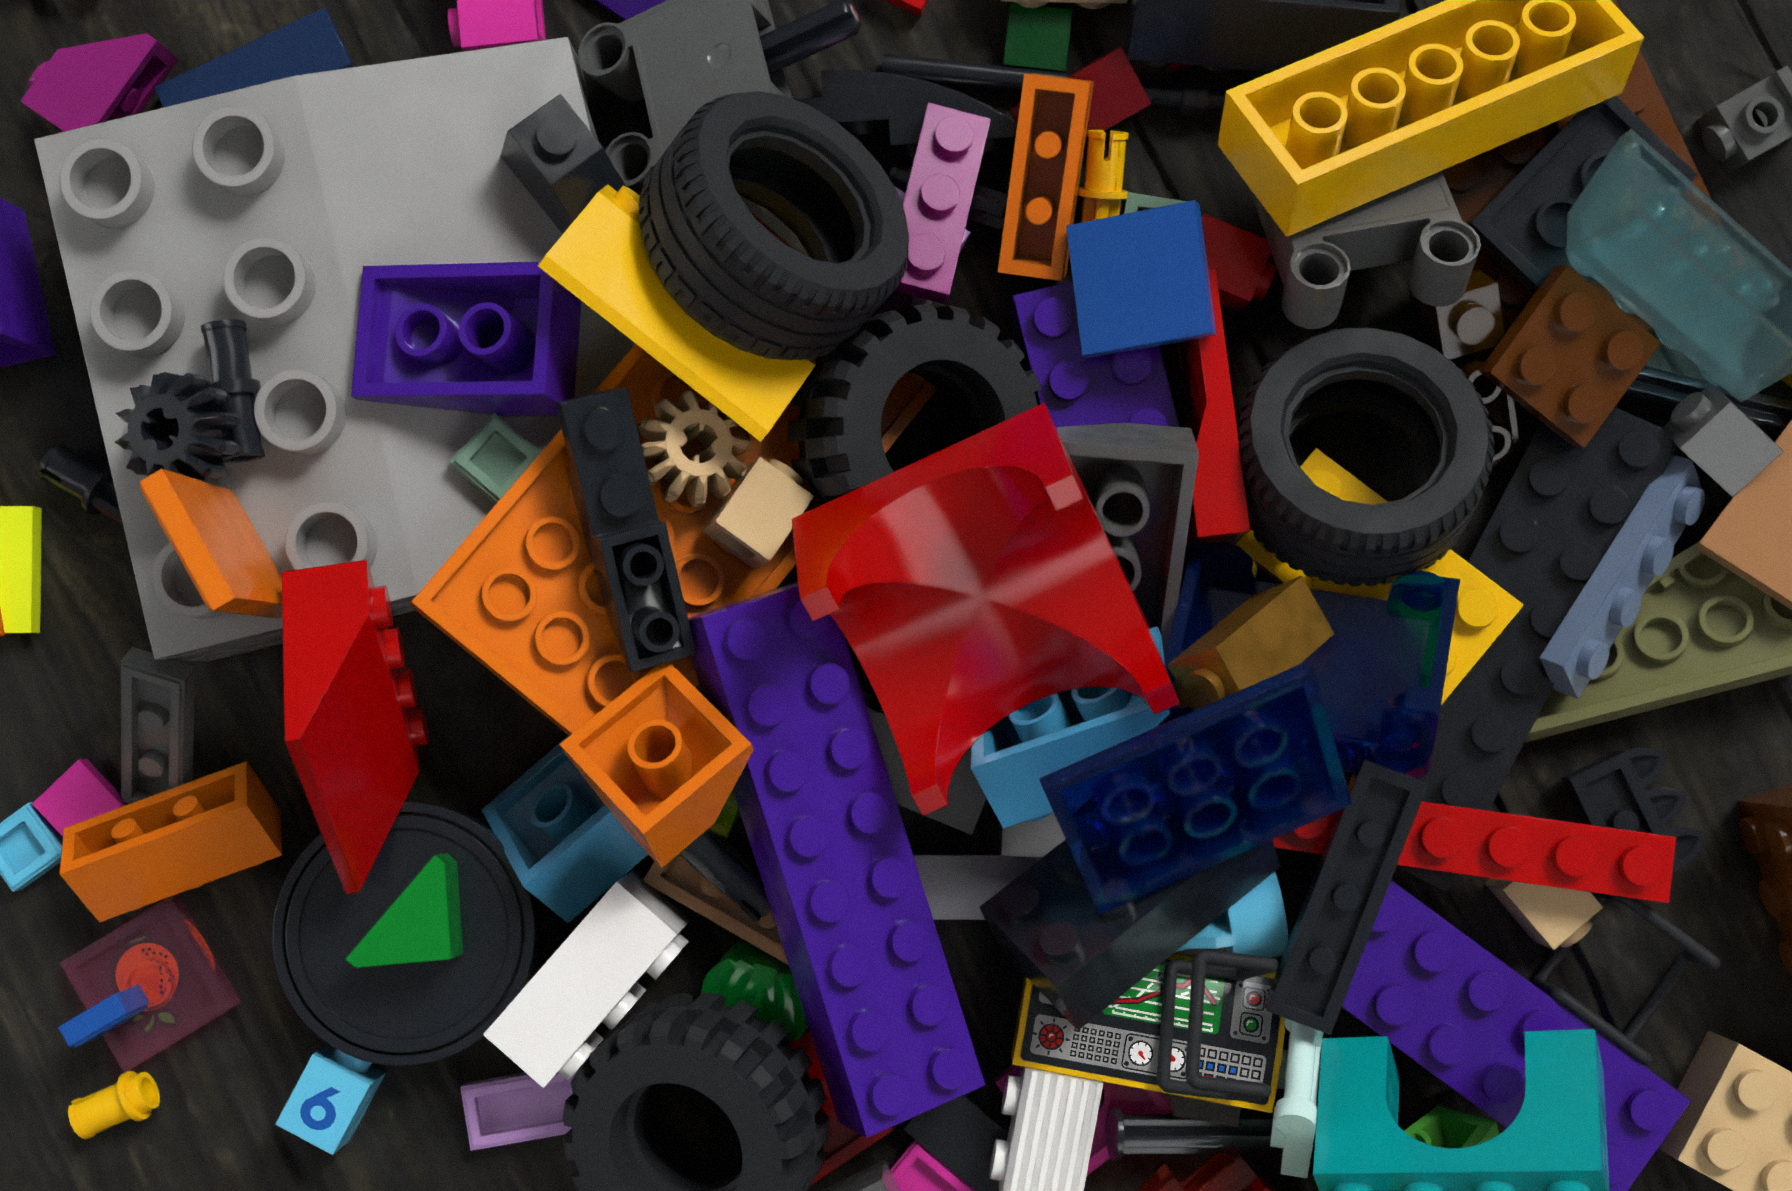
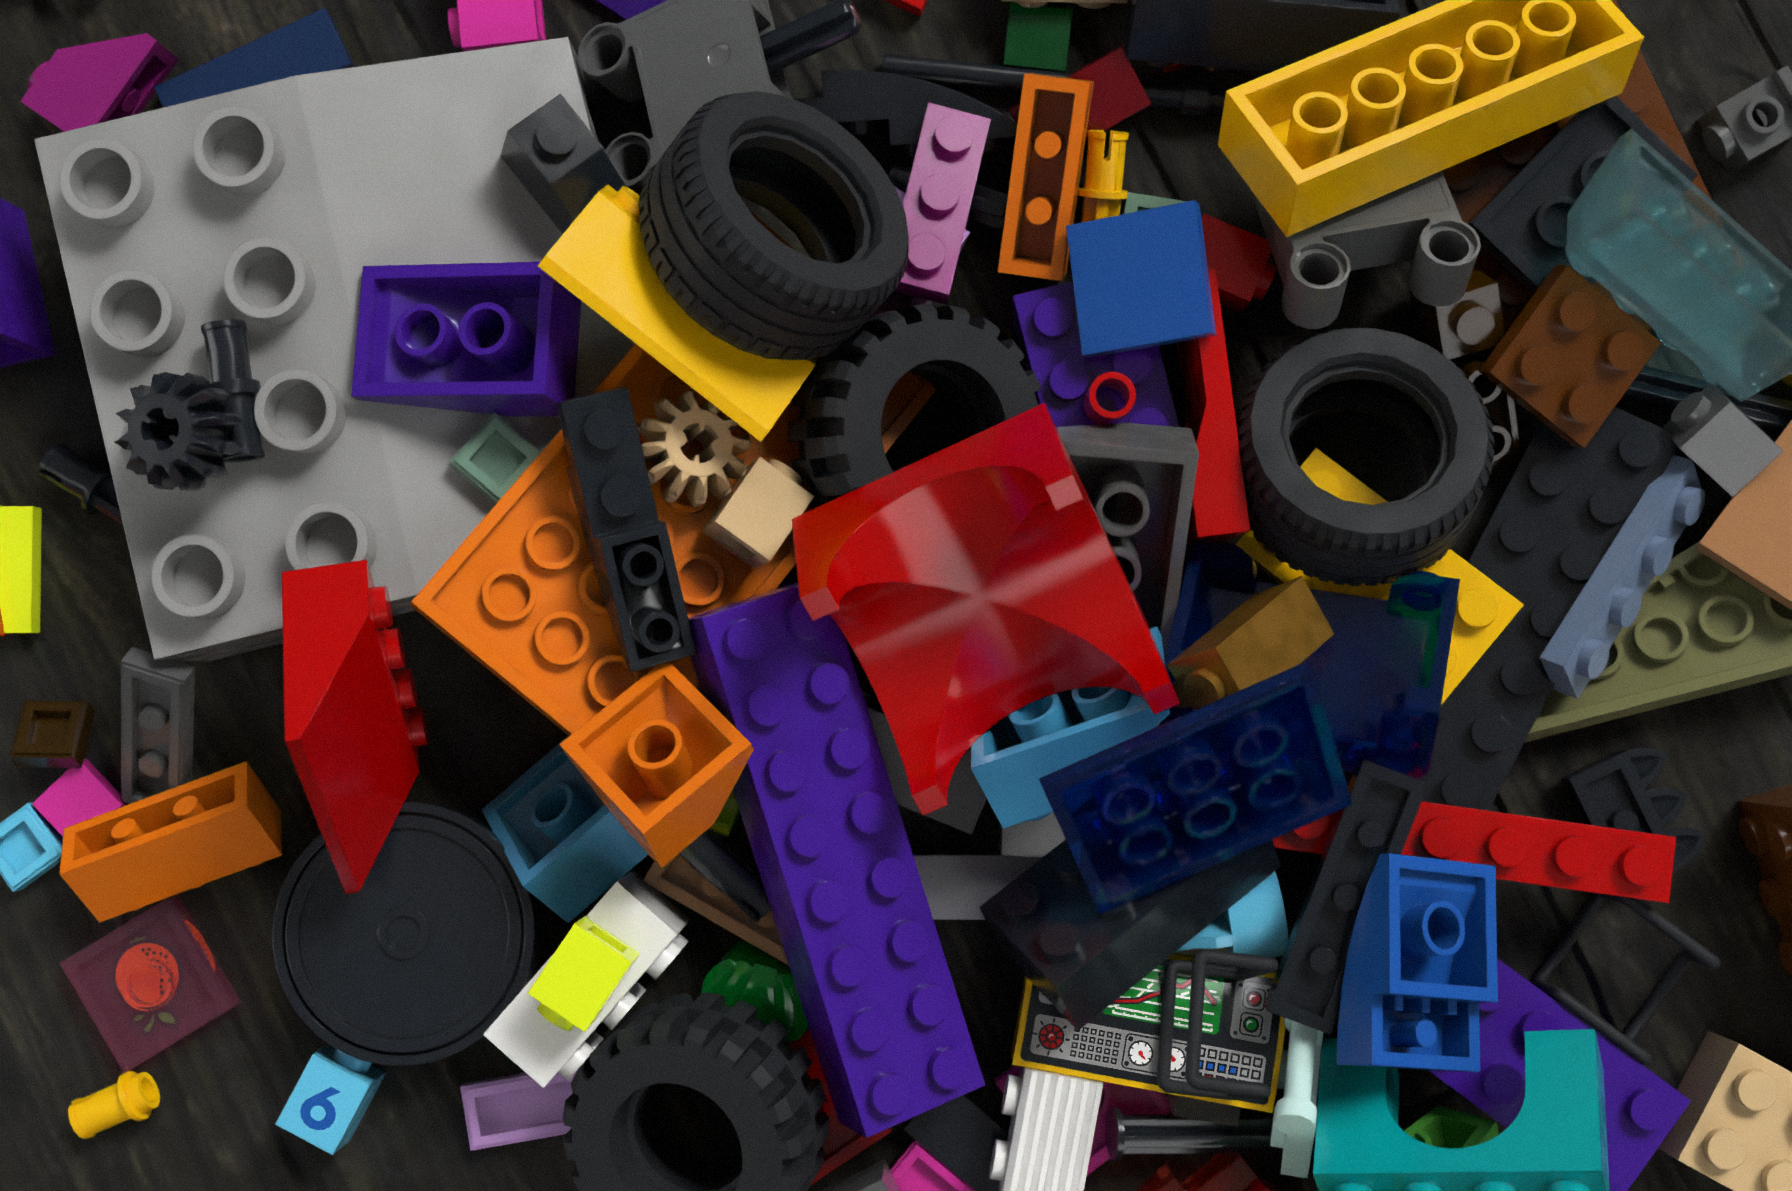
blue tile [58,984,150,1048] -> none
orange tile [139,469,283,619] -> none
green slope [346,853,463,968] -> none
tan brick [1485,878,1603,950] -> none
none -> dark brown tile [10,700,95,768]
none -> neon yellow brick [527,916,640,1032]
none -> red hinge [1084,372,1136,424]
none -> blue slope [1337,853,1498,1072]

